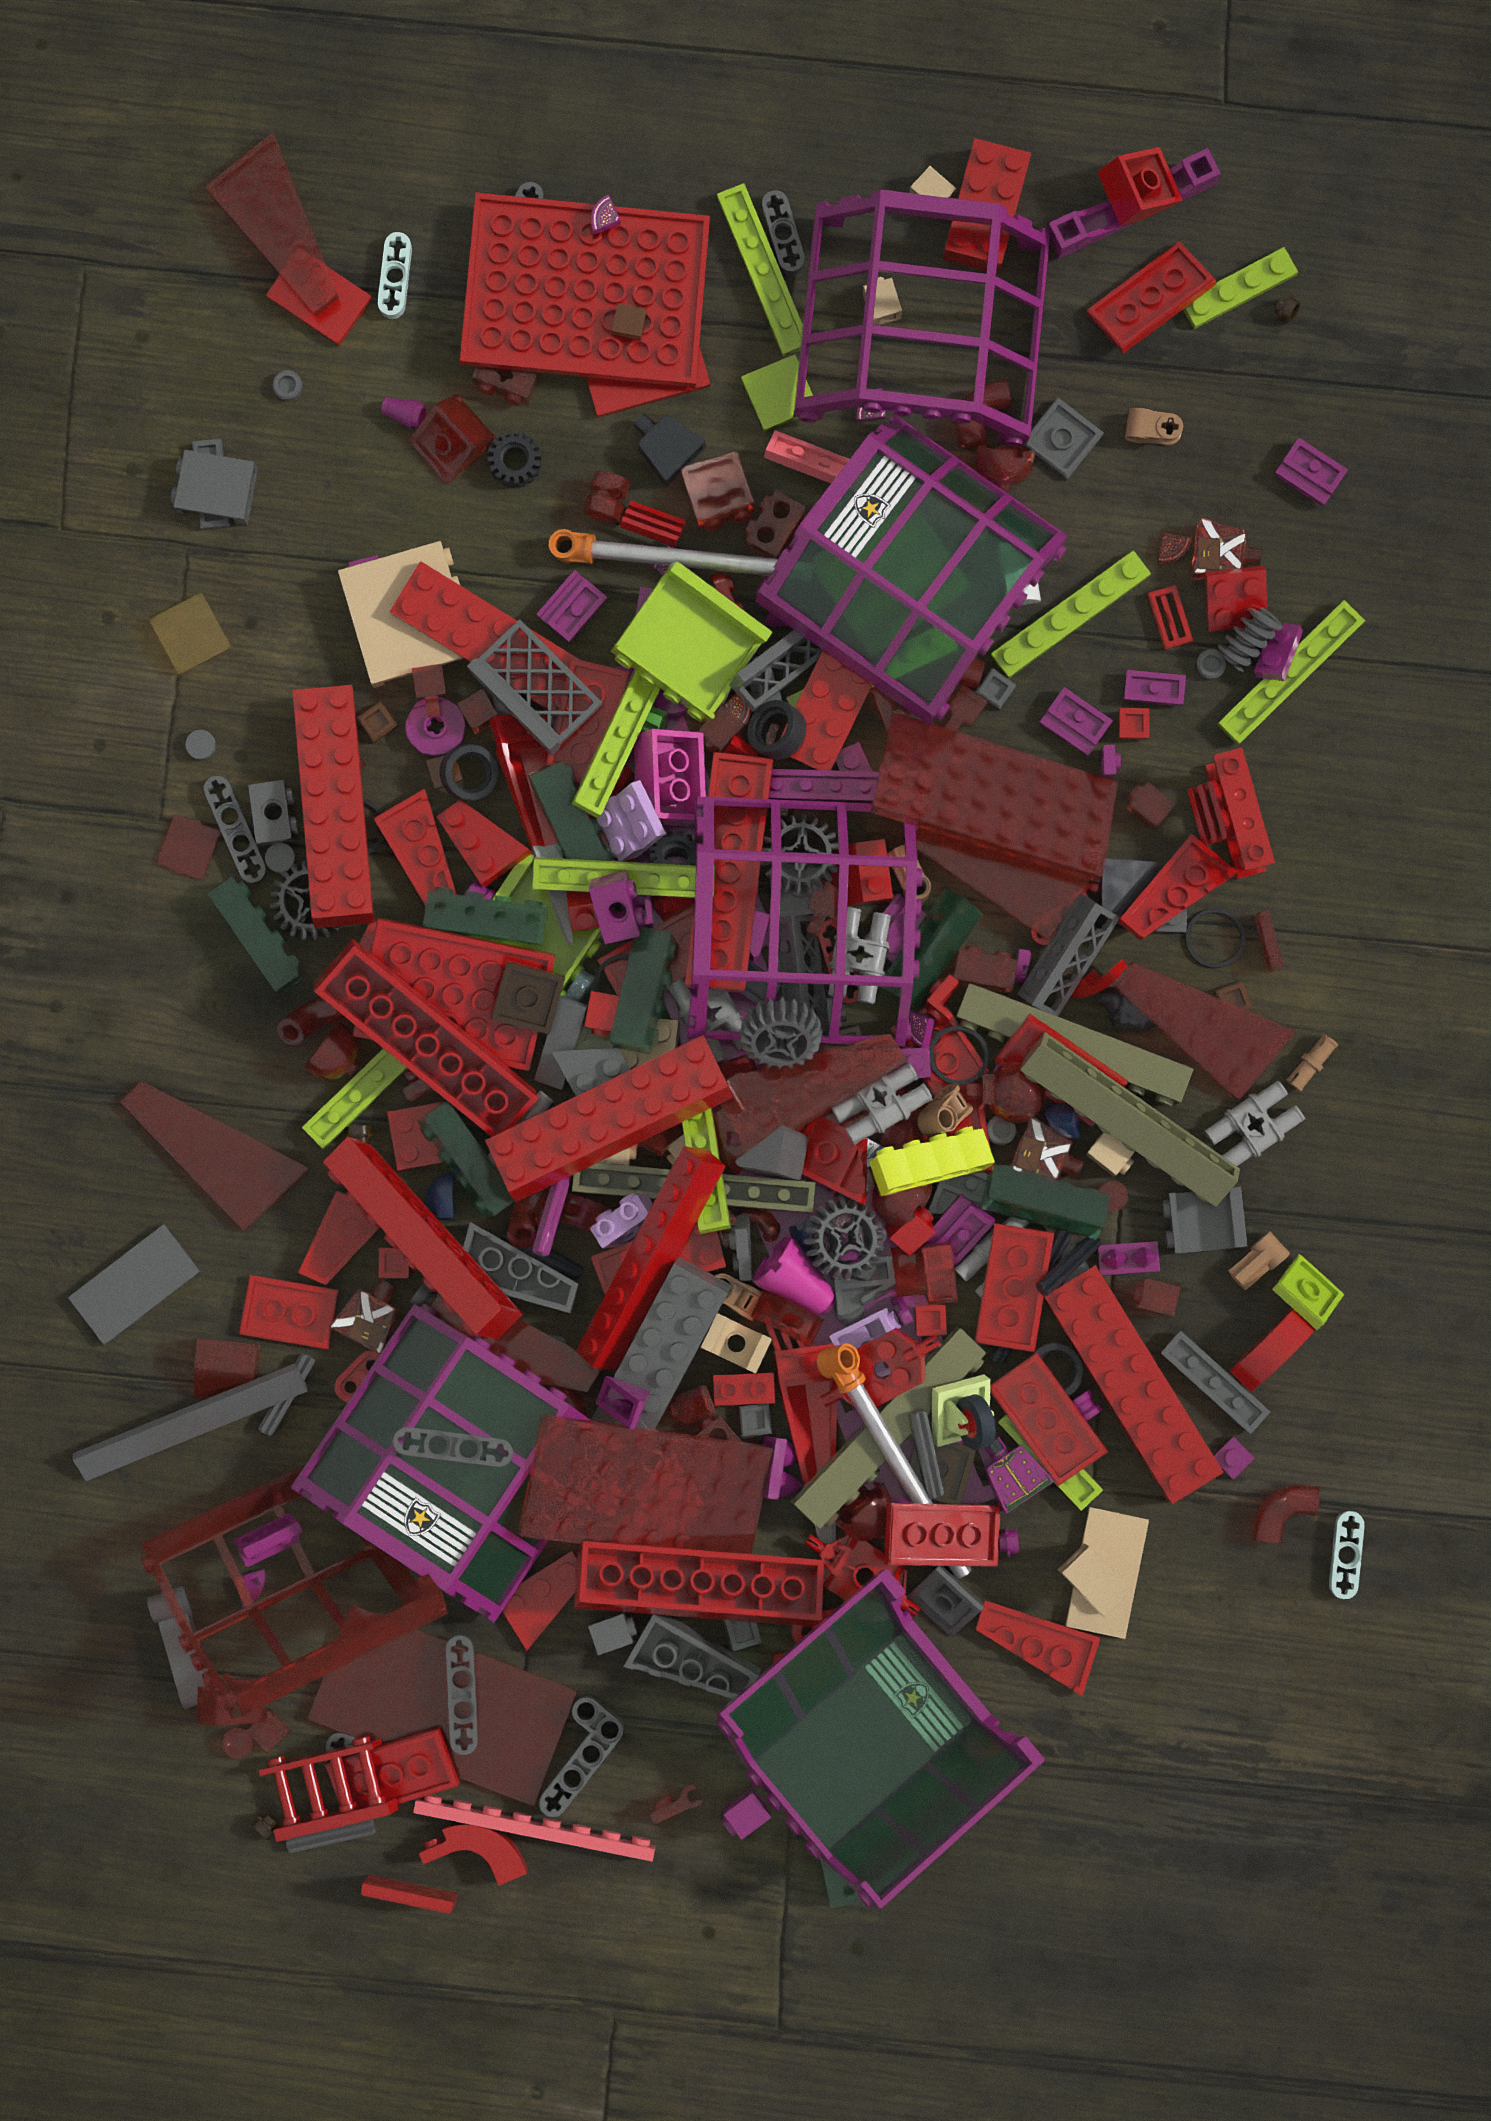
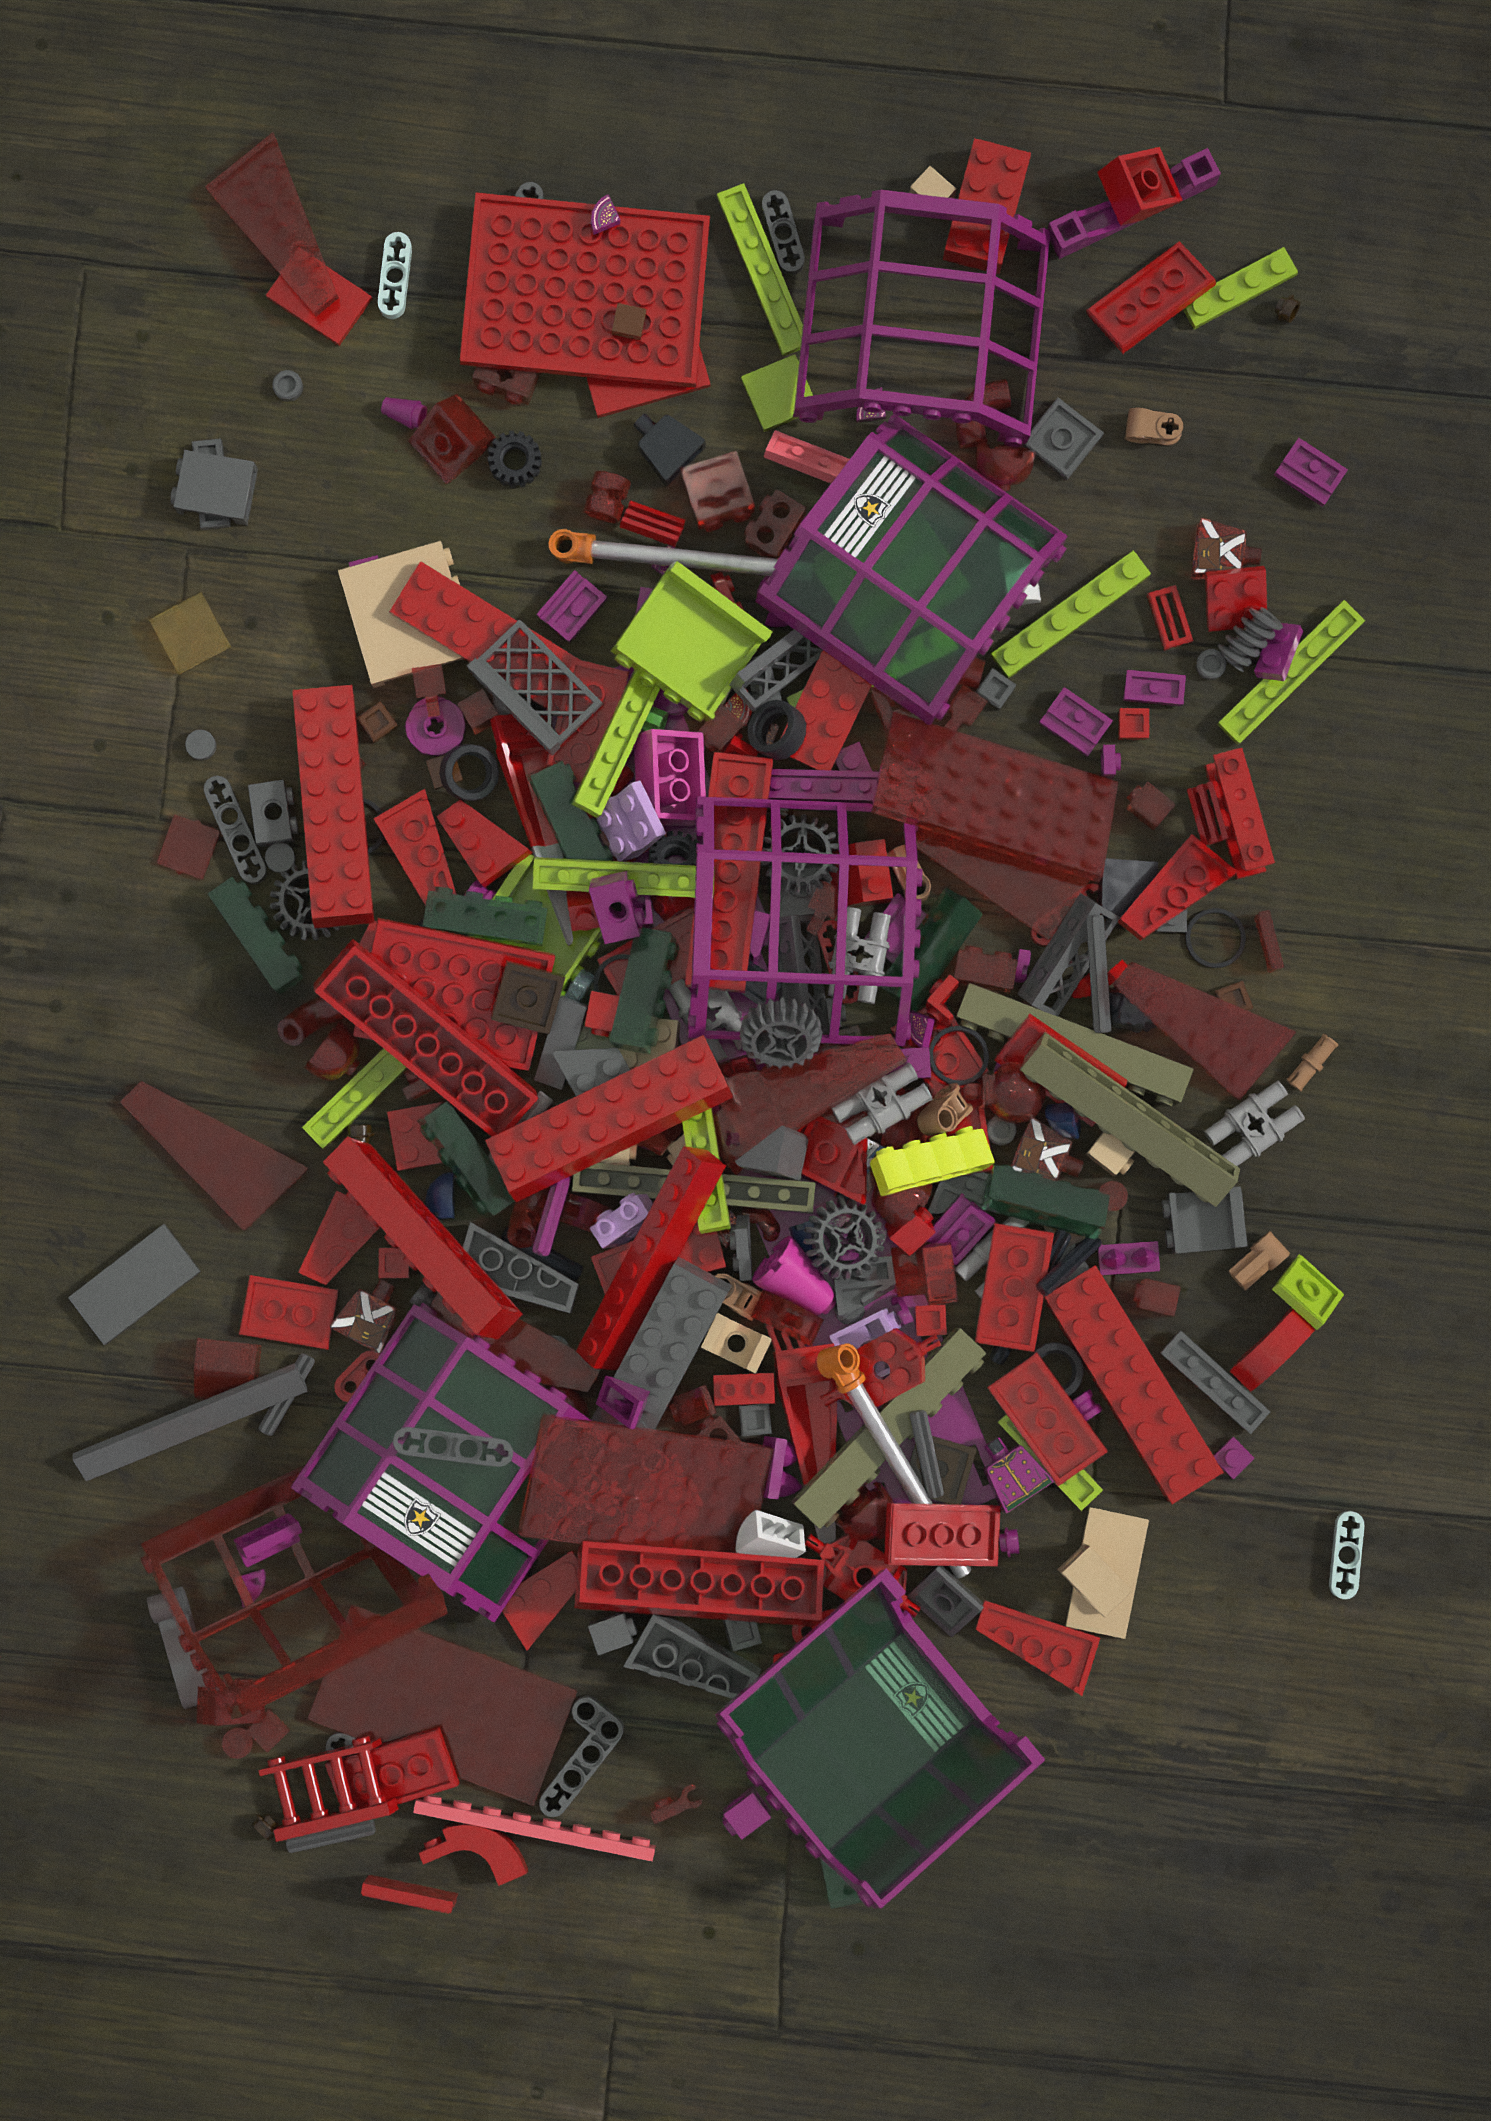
dark grey beam [446,1634,479,1755] -> none
tan brick [863,277,902,325] -> none
yellowish green plate [932,1375,996,1450] -> none
clear red tile [1158,533,1192,564] -> none
clear red cylinder [1252,1484,1320,1543] -> none
none -> white brick [736,1510,806,1558]
none -> dark grey axle [1086,914,1111,1033]

